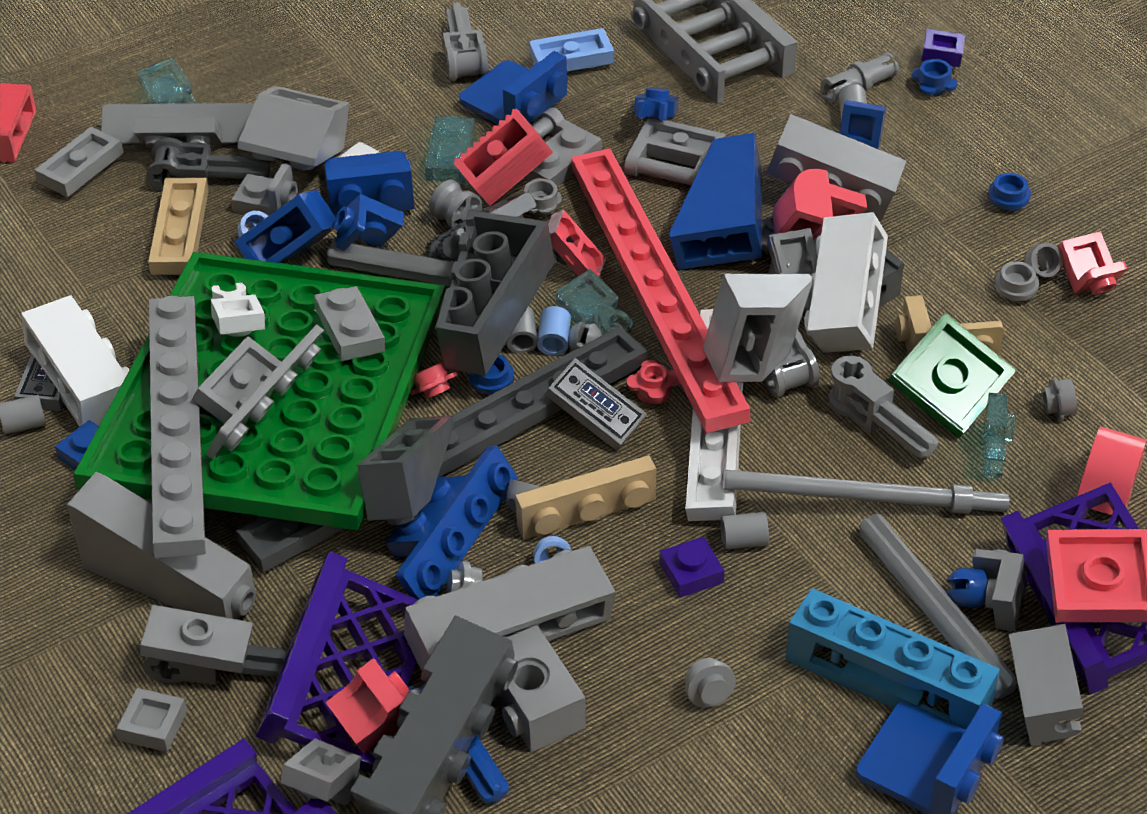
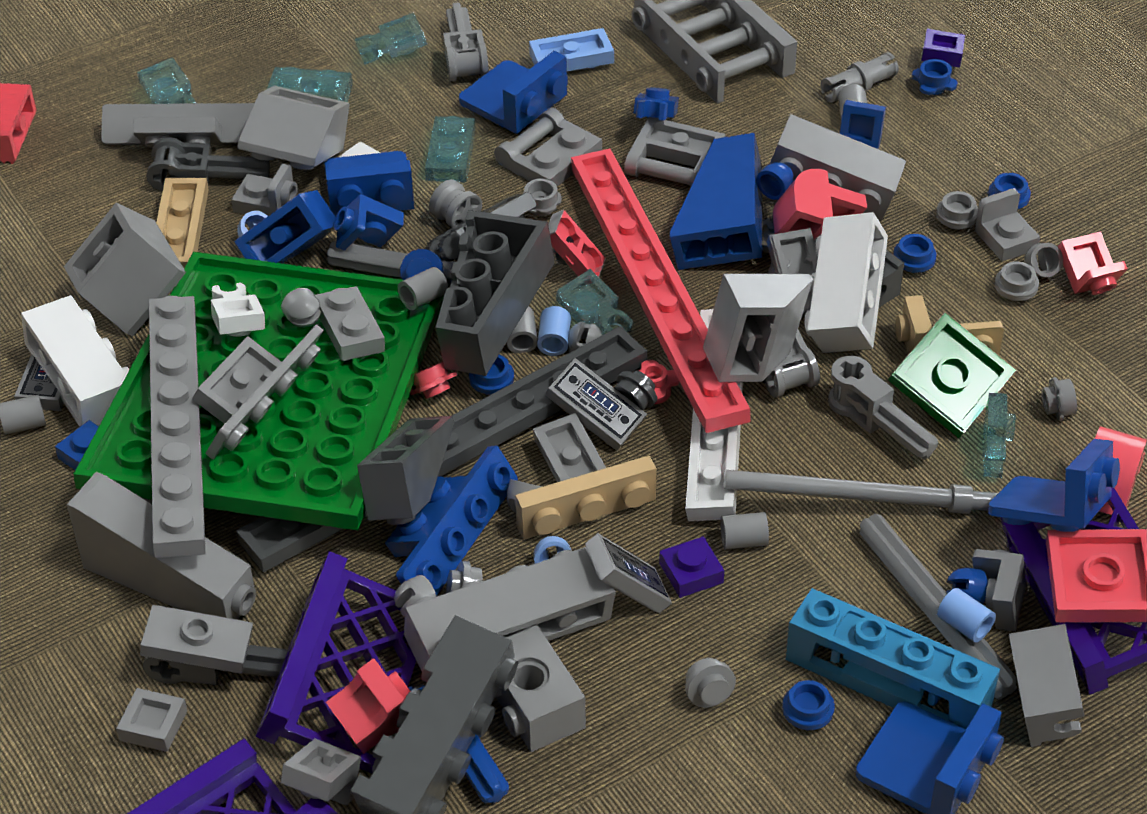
light grey plate [35,126,124,197] -> none
coral brick [454,109,553,206] -> none
none -> light grey slope [64,203,186,336]
none -> clear light blue plate [267,67,353,102]
none -> light grey hinge [281,288,321,328]
none -> clear light blue plate [354,13,427,65]
none -> light grey hinge [394,575,437,616]
none -> light grey hinge [398,267,448,310]
none -> blue plate [400,249,444,280]
none -> light grey plate [533,413,606,482]
none -> light grey tile [585,533,672,613]
none -> dark grey plate [615,371,657,410]
none -> blue hinge [756,162,793,200]
none -> blue plate [782,680,835,730]
none -> blue plate [893,234,937,273]
none -> light grey plate [936,191,978,230]
none -> light blue hinge [937,588,996,643]
none -> light grey bracket [975,188,1040,262]
none -> blue bracket [988,439,1120,532]

